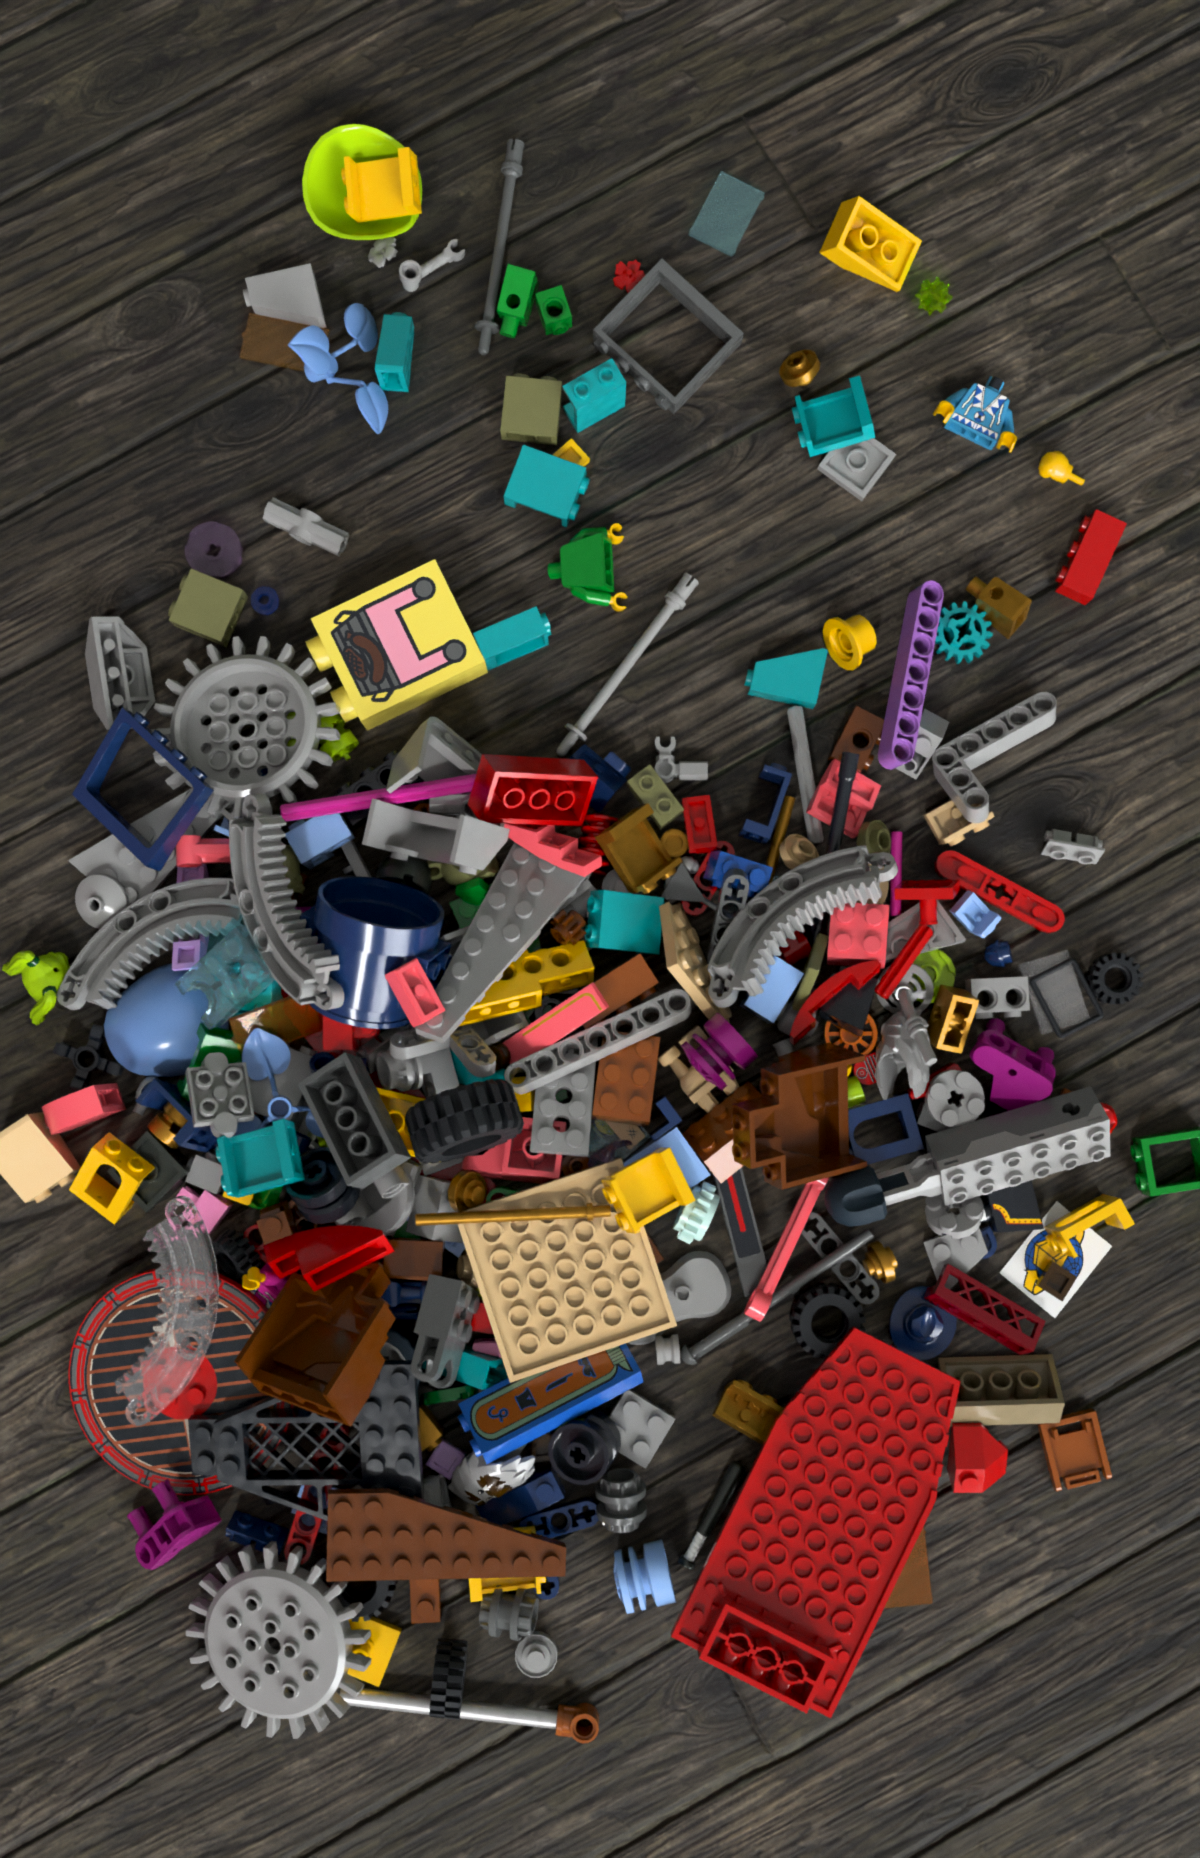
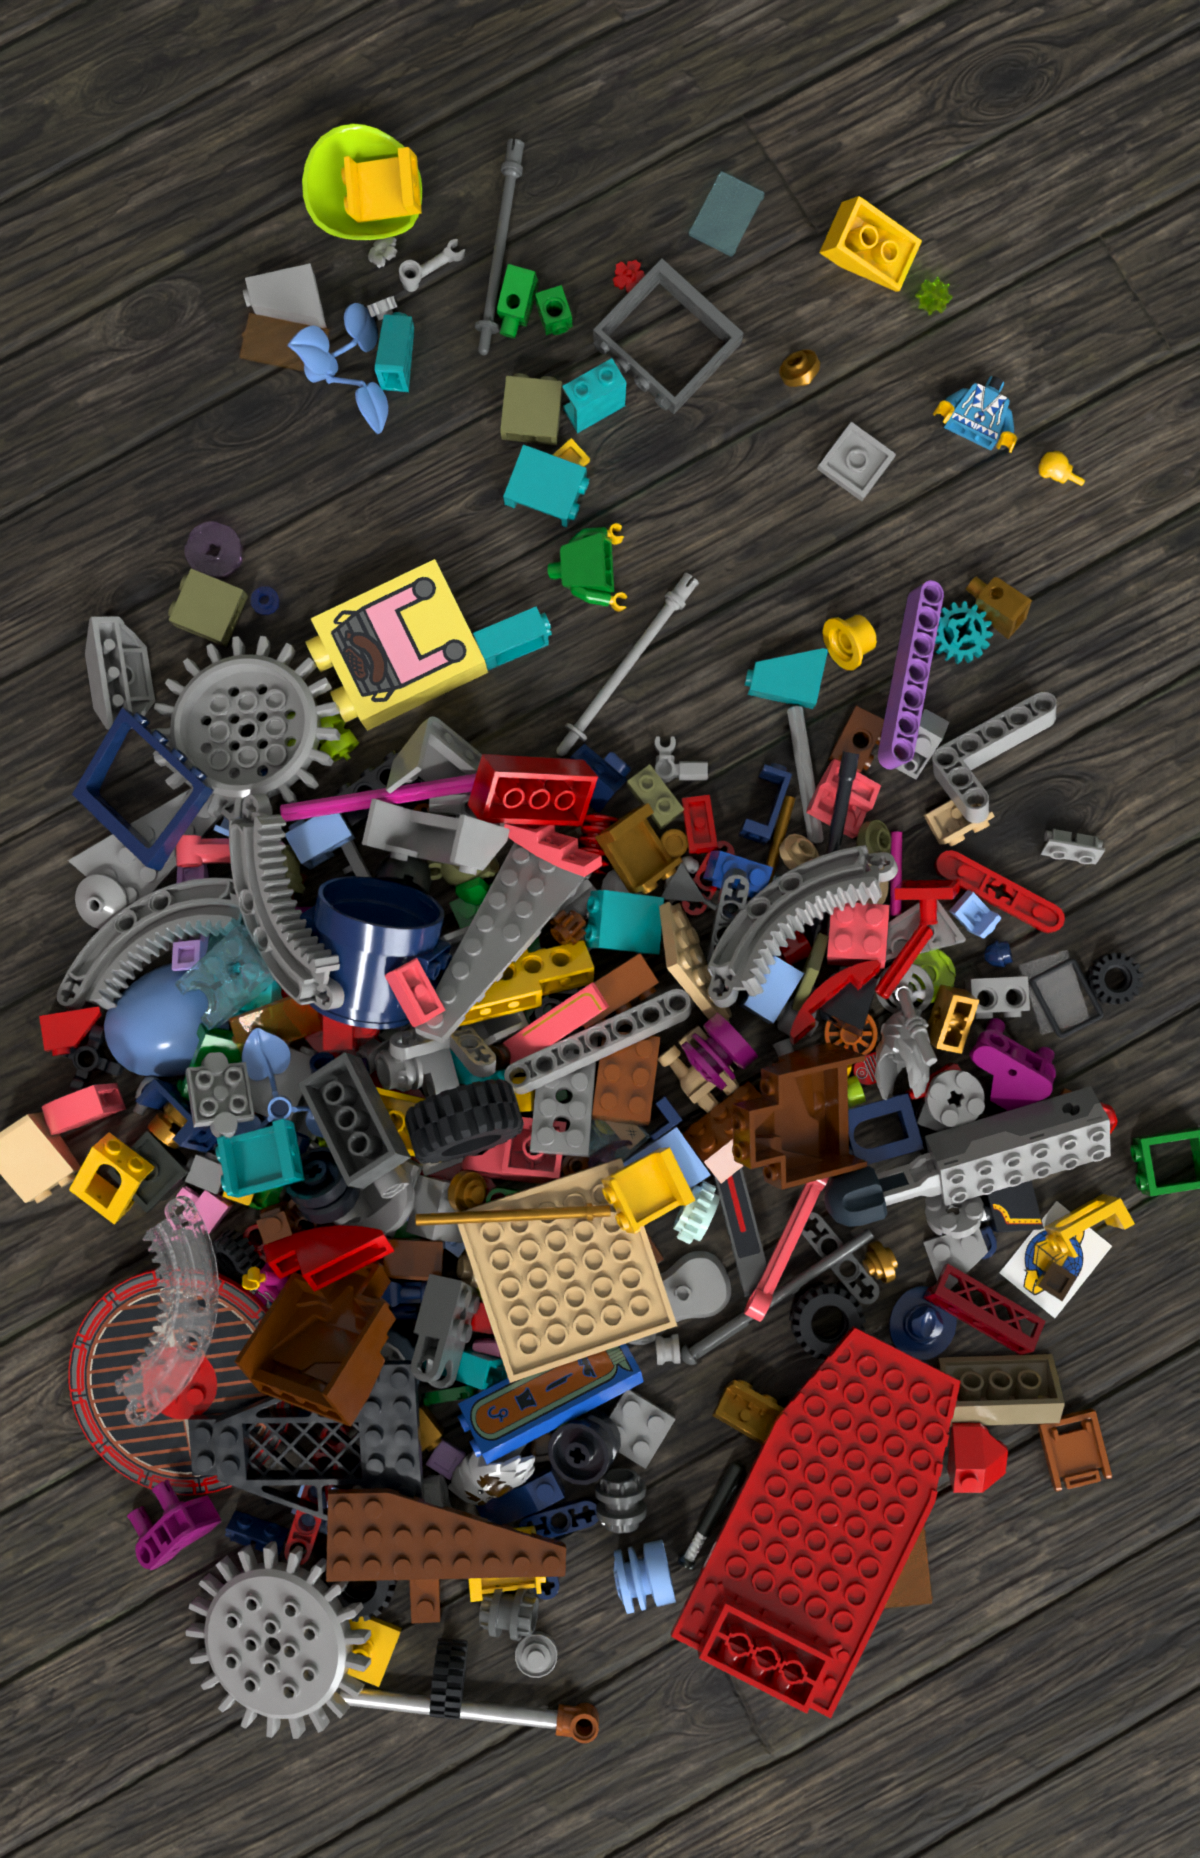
lime hair [2,950,71,1025] -> none
light grey piece [263,497,350,556] -> none
teal panel [792,375,875,457] -> none
red brick [1055,509,1127,605] -> none
none -> red slope [39,1007,102,1056]
none -> light grey plate [366,296,397,321]

